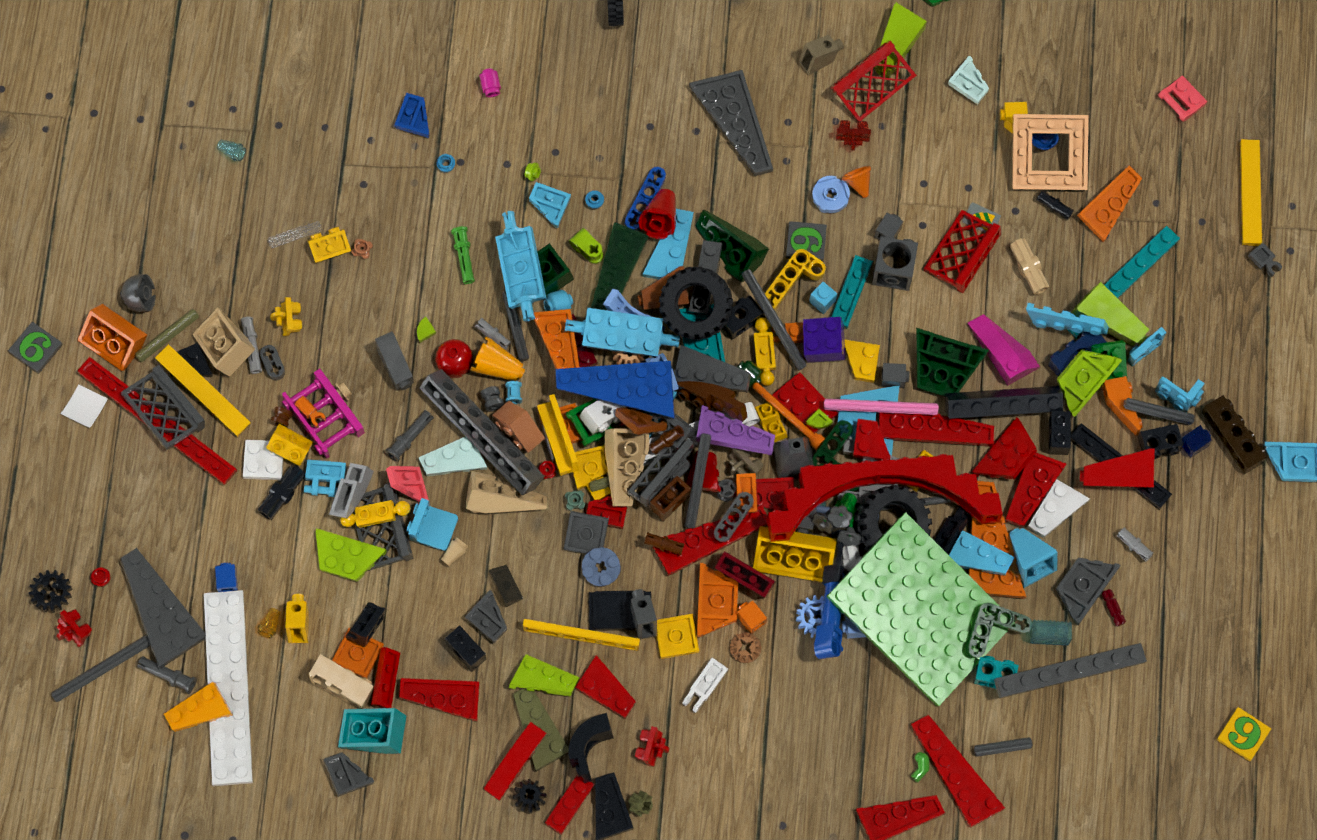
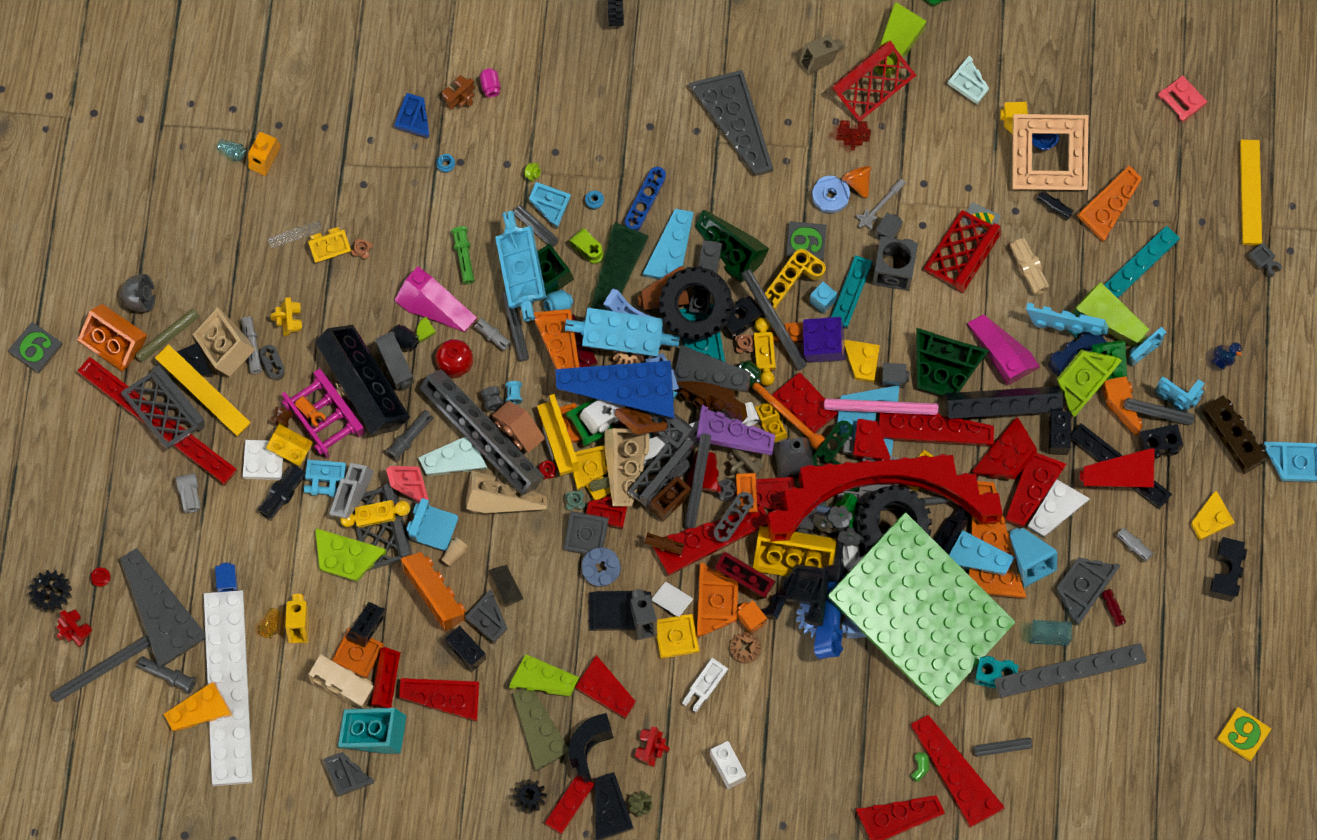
white sticker [61,385,108,428] -> none
light orange cone [470,336,525,381] -> none
red slope [484,722,547,801] -> none
yellow tile [523,619,640,651] -> none
red cone [638,189,676,239] -> none
reddish brown pin [649,425,684,454] -> none
lime tile [805,409,833,429] -> none
dark green beam [966,603,1032,658] -> none
clear blue brick [1182,425,1212,458] -> none
none -> light grey piece [176,473,201,513]
none -> light orange torso [248,132,281,176]
none -> black brick [315,325,410,435]
none -> black brick [392,324,419,351]
none -> dark pink wedge [394,266,477,332]
none -> orange slope [401,552,466,632]
none -> dark orange hips [442,75,475,110]
none -> dark grey axle [514,205,559,247]
none -> white sticker [652,582,693,617]
none -> white brick [710,741,746,789]
none -> nougat plate [735,334,755,353]
none -> black wing [762,564,830,626]
none -> light grey piece [856,178,906,230]
none -> yellow wing [1191,491,1235,541]
none -> black arch [1209,537,1247,602]
none -> clear blue animal [1211,342,1242,370]

